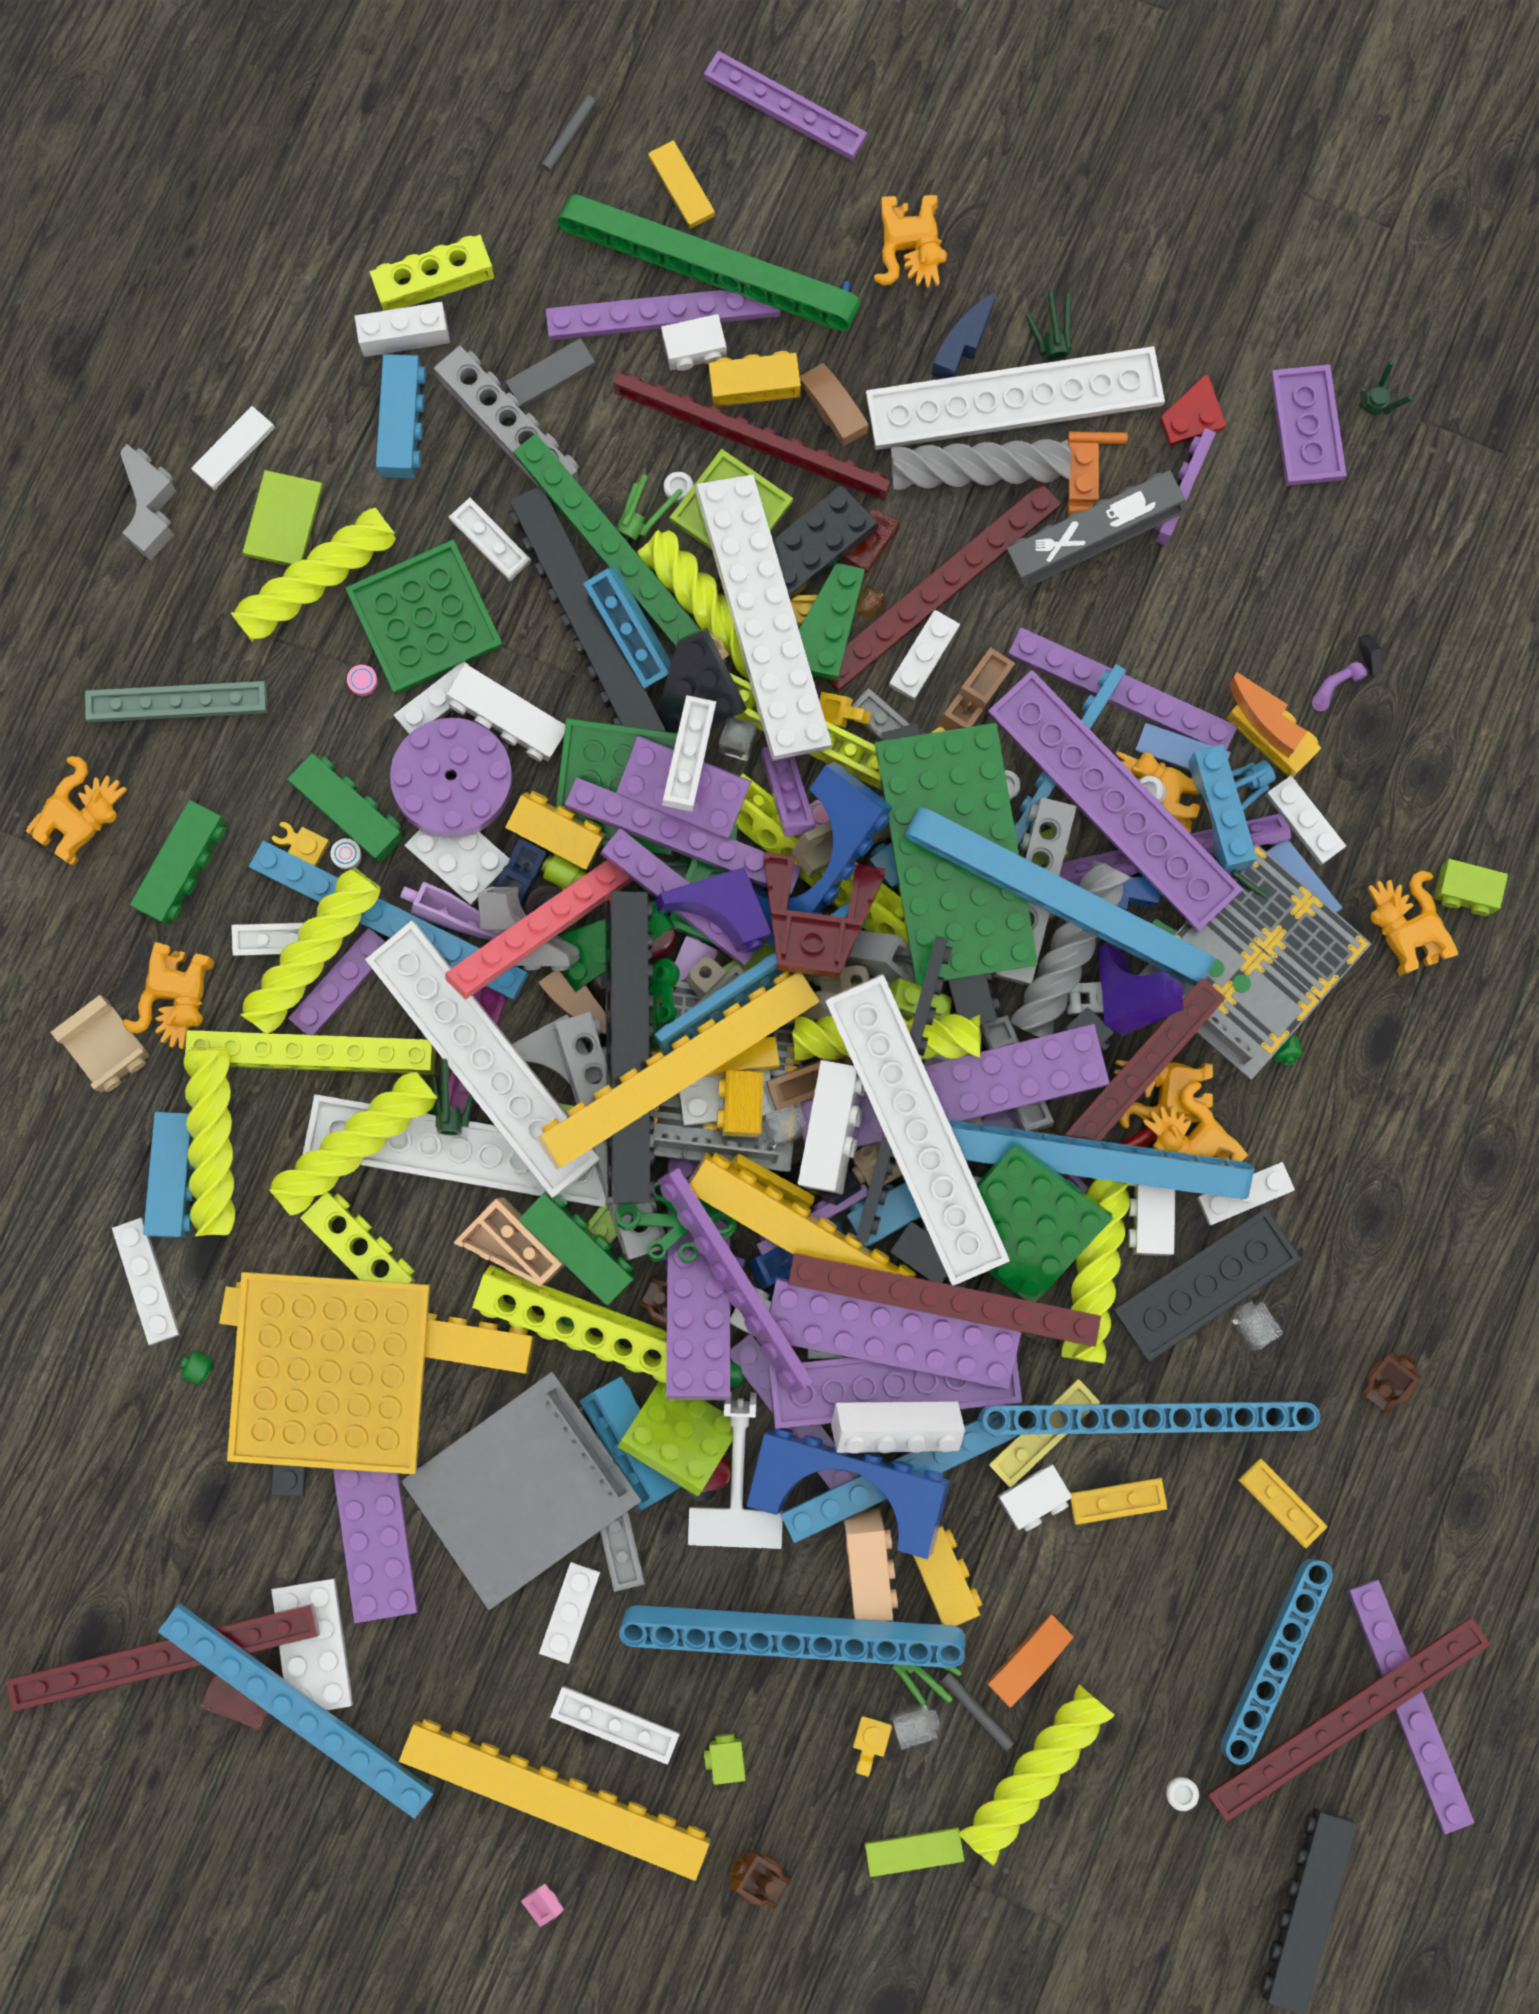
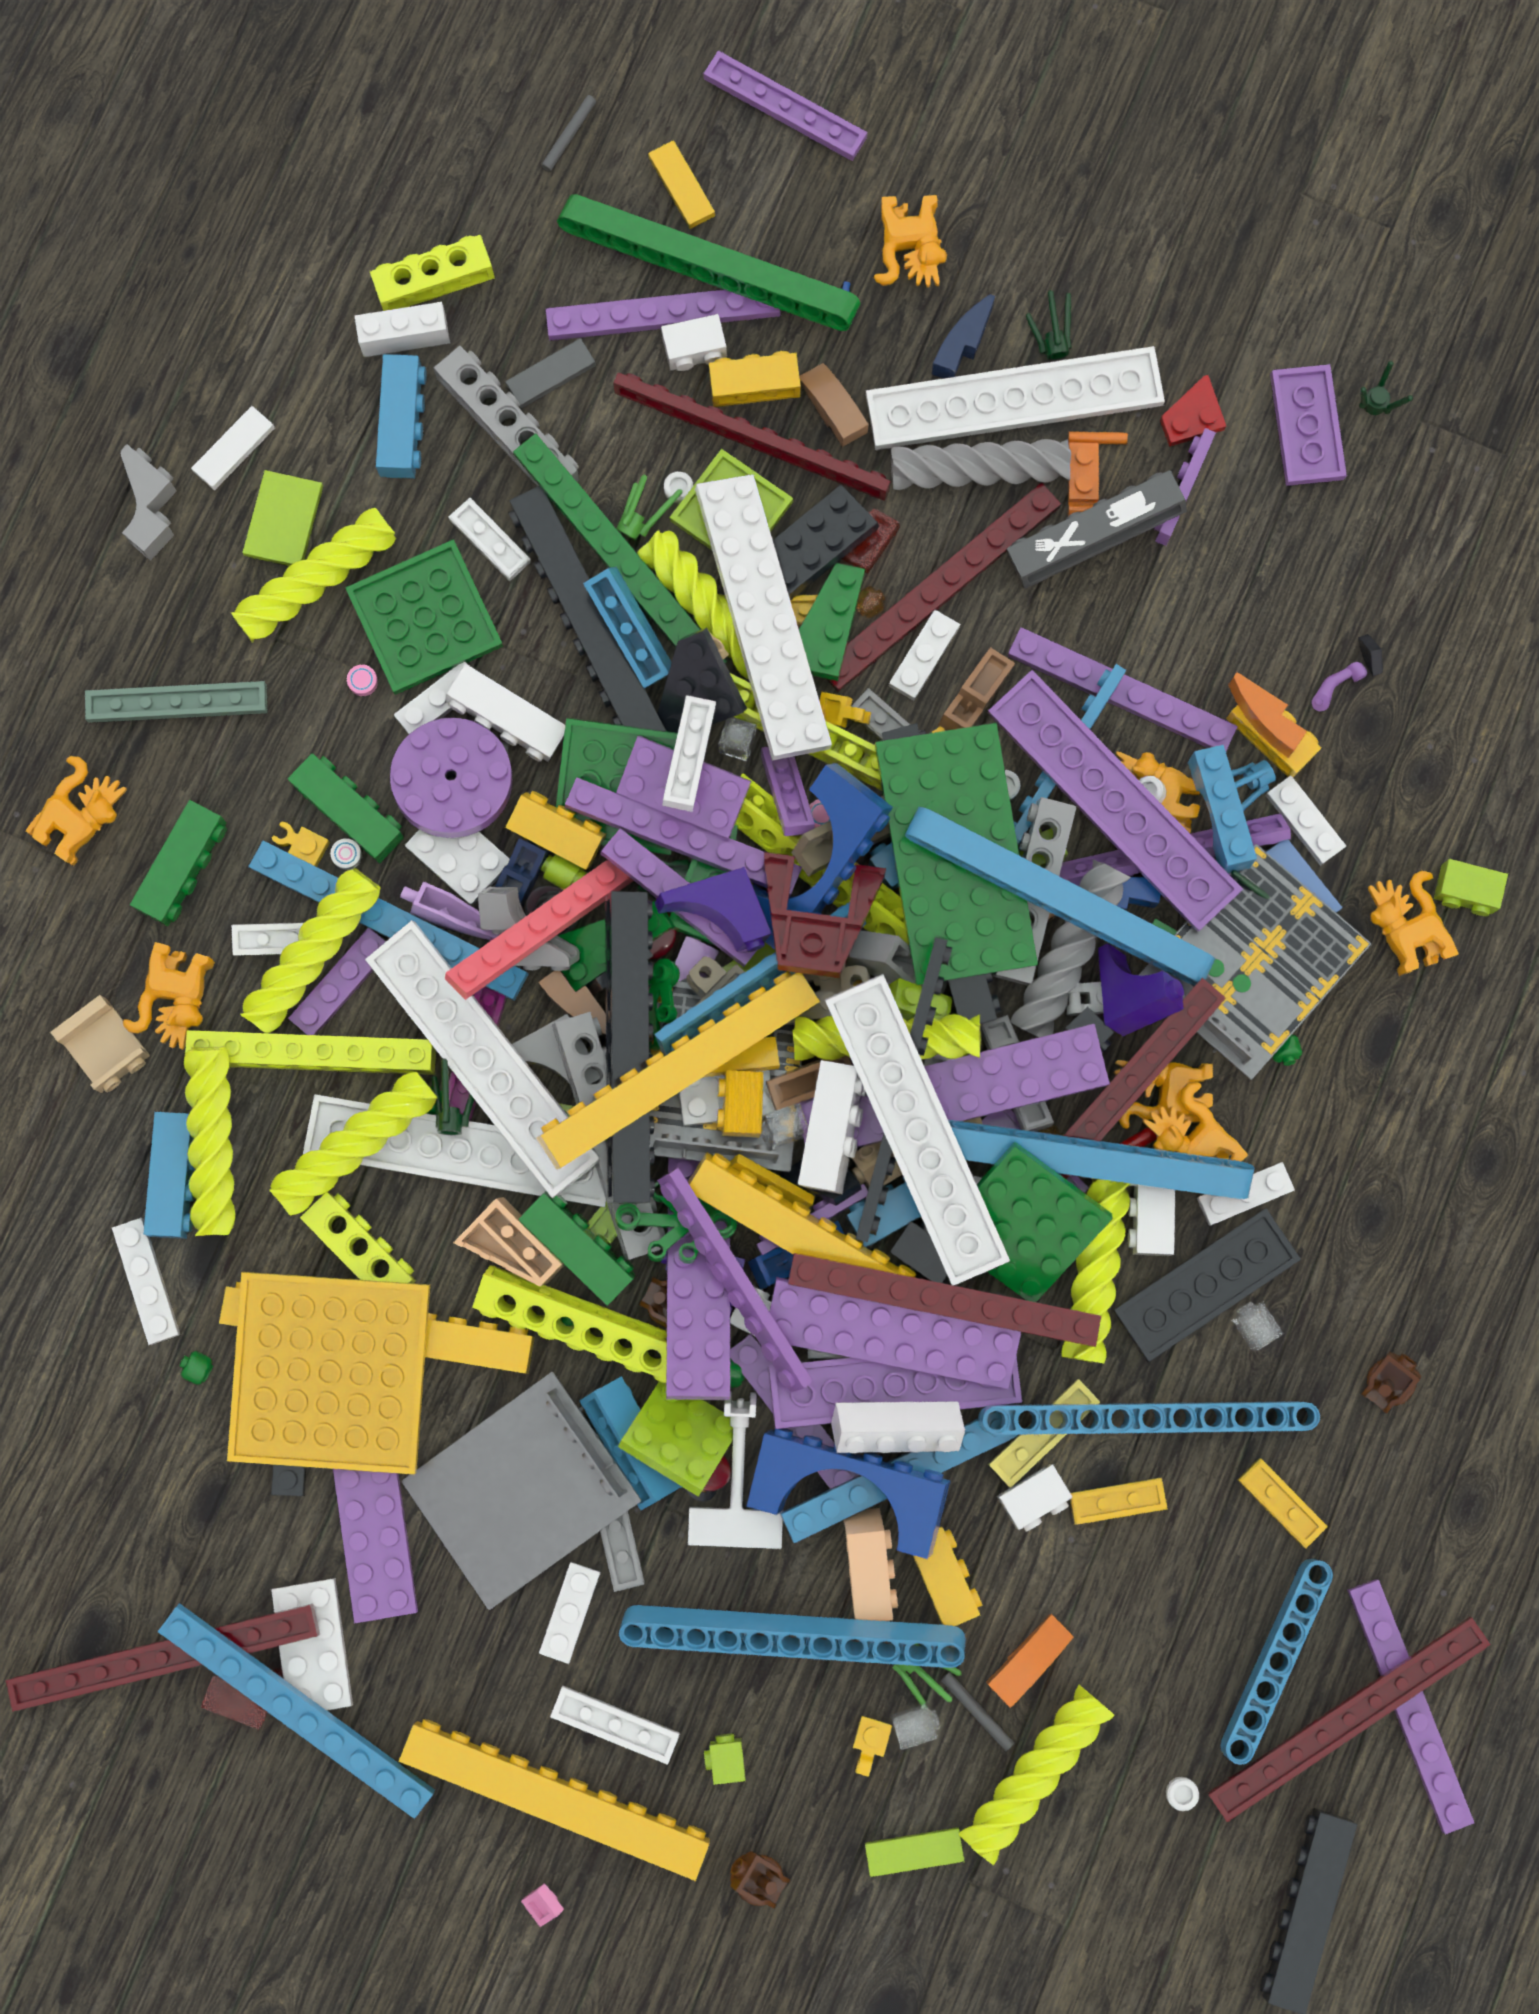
medium blue tile [1135,723,1231,772] -> none

